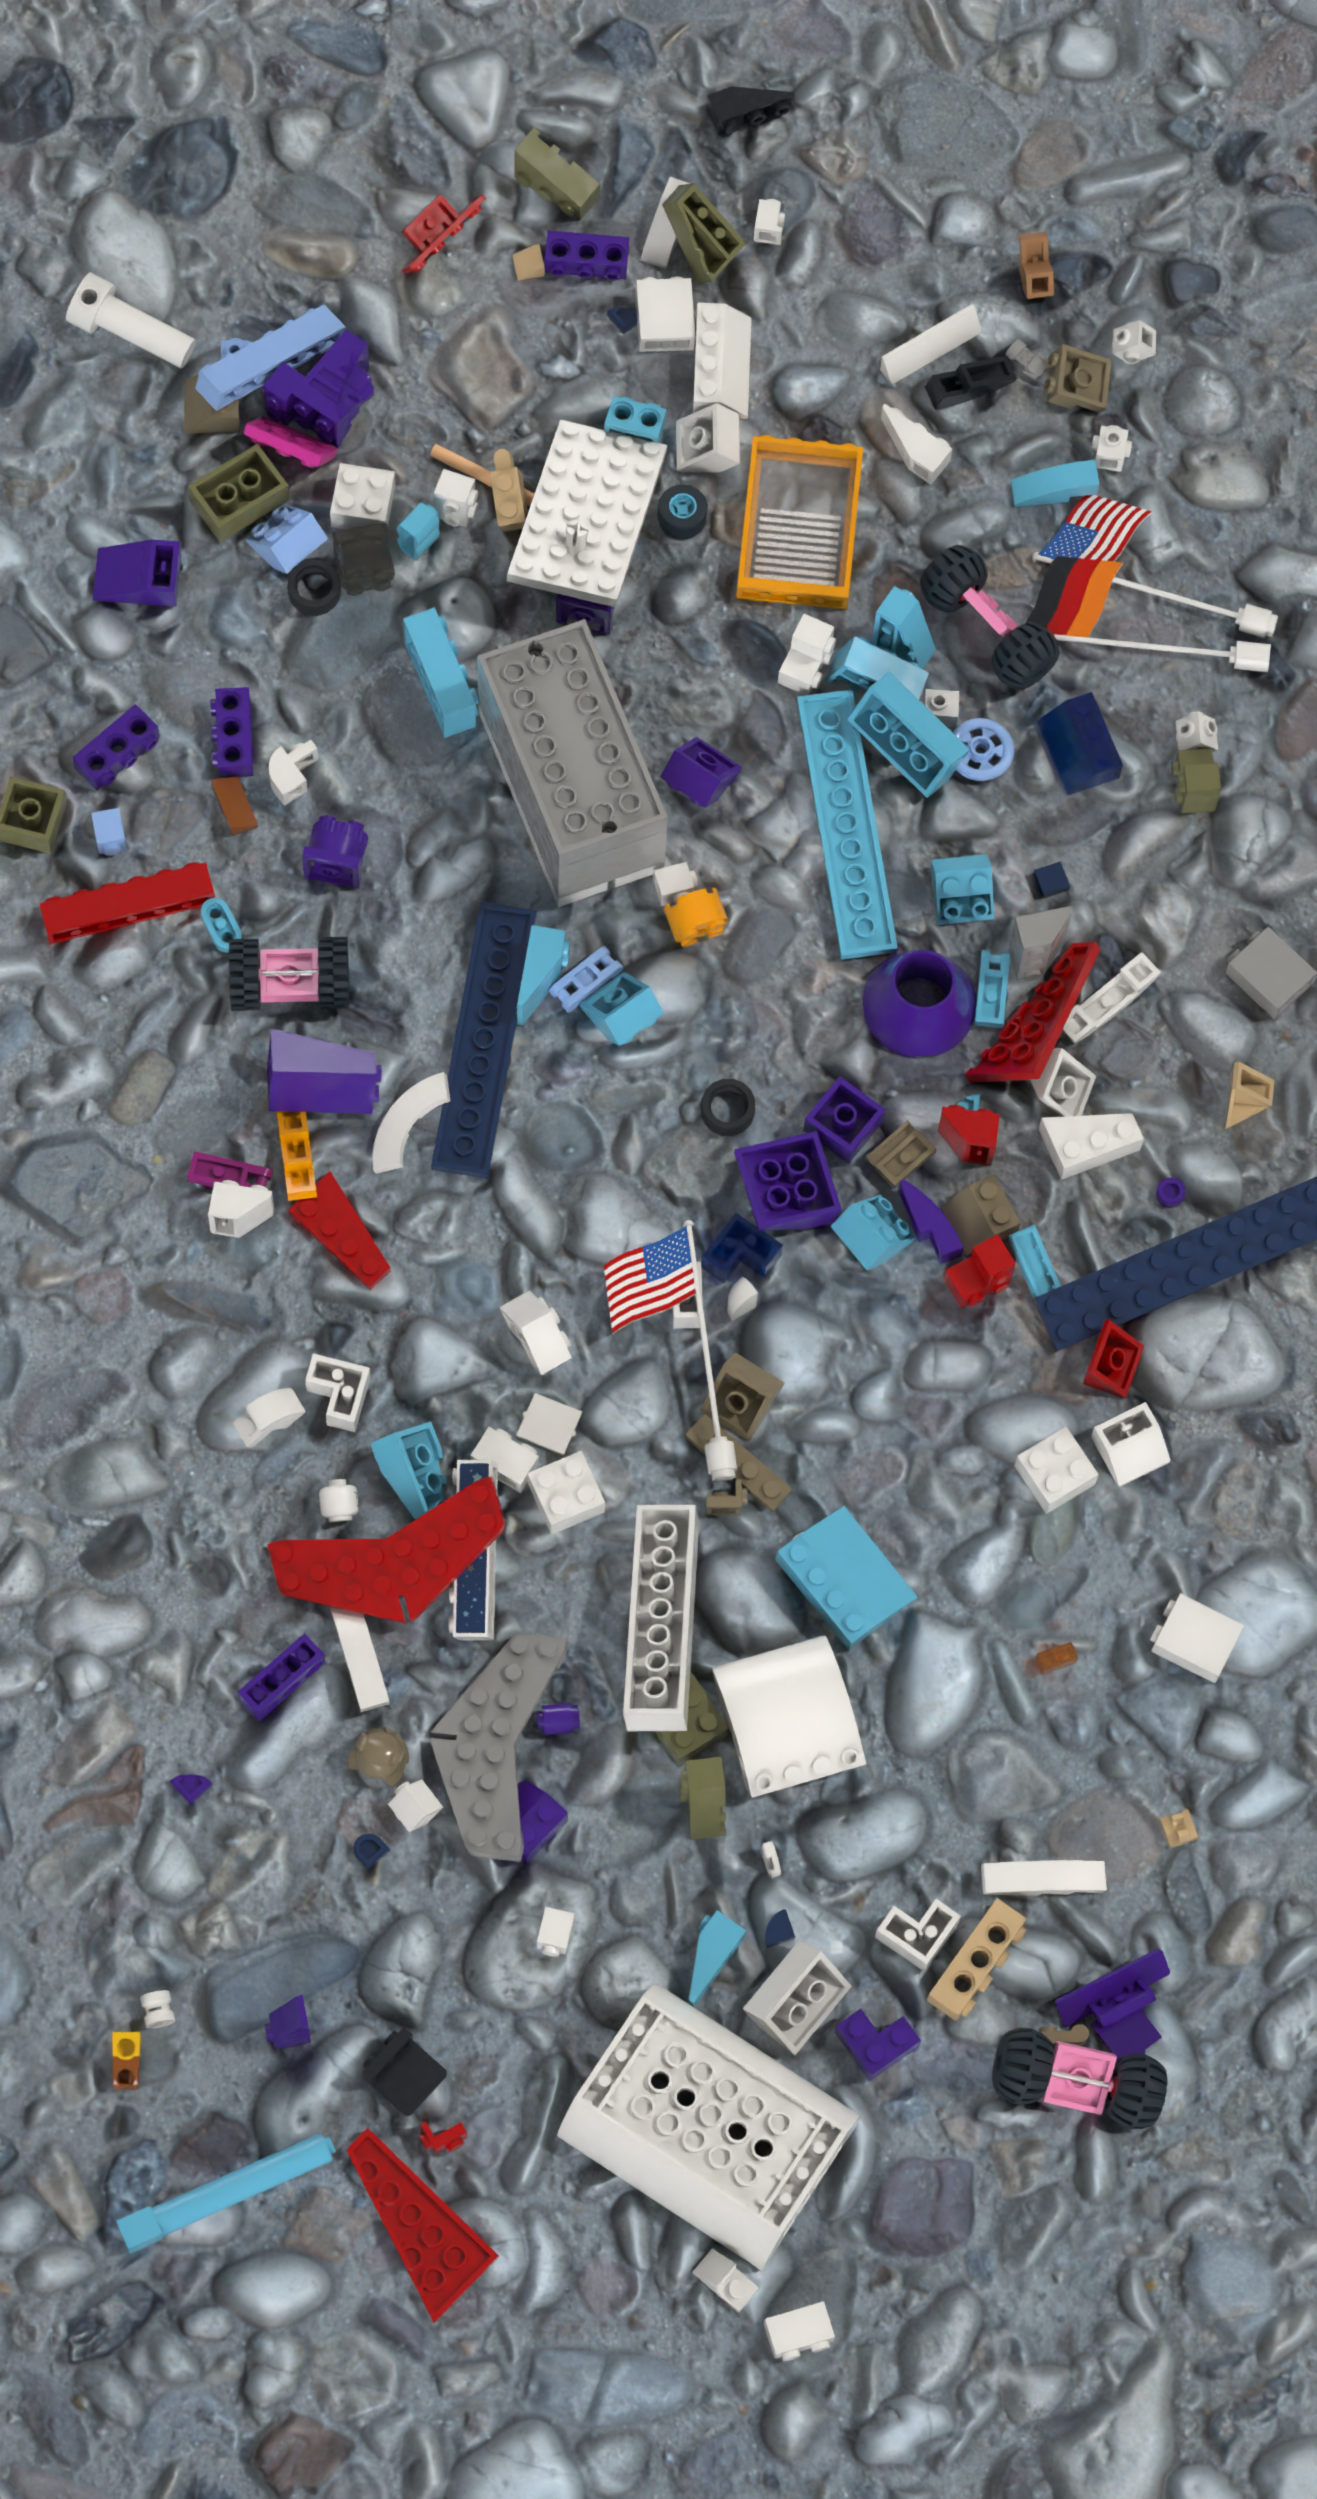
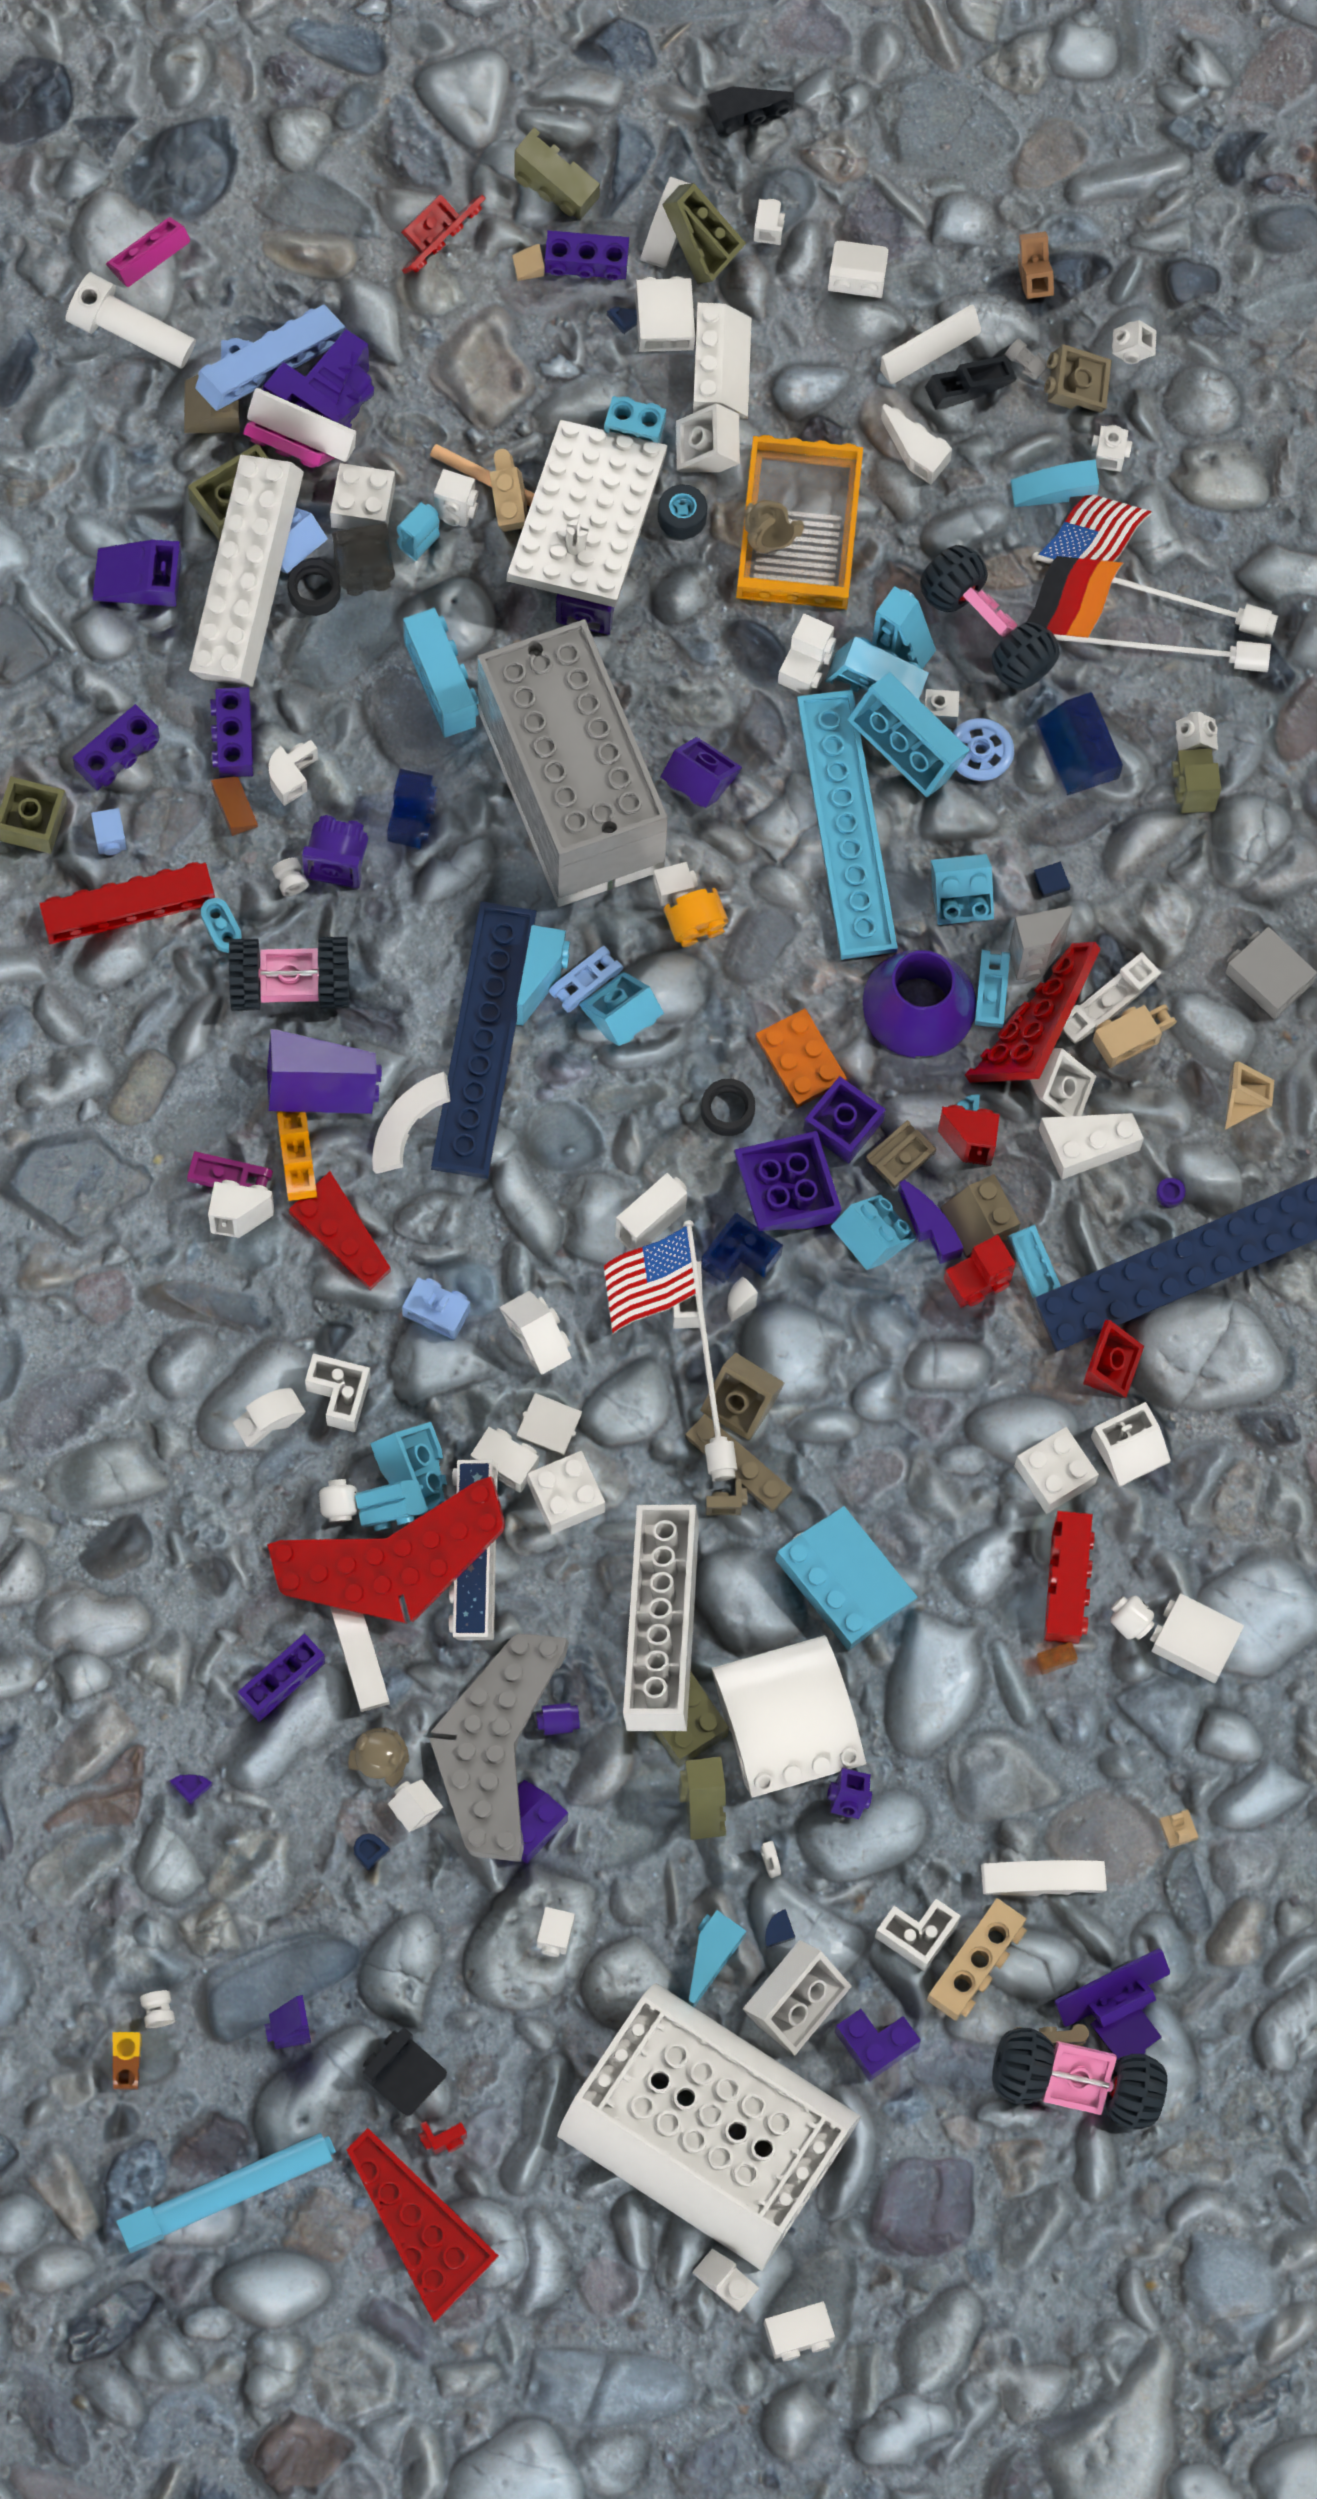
none -> dark pink slope [106,217,190,287]
none -> white brick [189,455,304,688]
none -> white slope [247,388,356,462]
none -> white wheel [272,857,309,897]
none -> medium azure brick [355,1479,425,1532]
none -> clear blue brick [387,768,438,849]
none -> light blue brick [402,1277,470,1340]
none -> white brick [615,1173,687,1251]
none -> dark tan helmet [744,499,804,554]
none -> orange plate [755,1008,847,1108]
none -> dark purple brick [827,1768,872,1819]
none -> white bracket [828,241,888,298]
none -> red wedge [1044,1511,1095,1644]
none -> tan brick [1093,1004,1177,1068]
none -> white head [1110,1596,1155,1640]

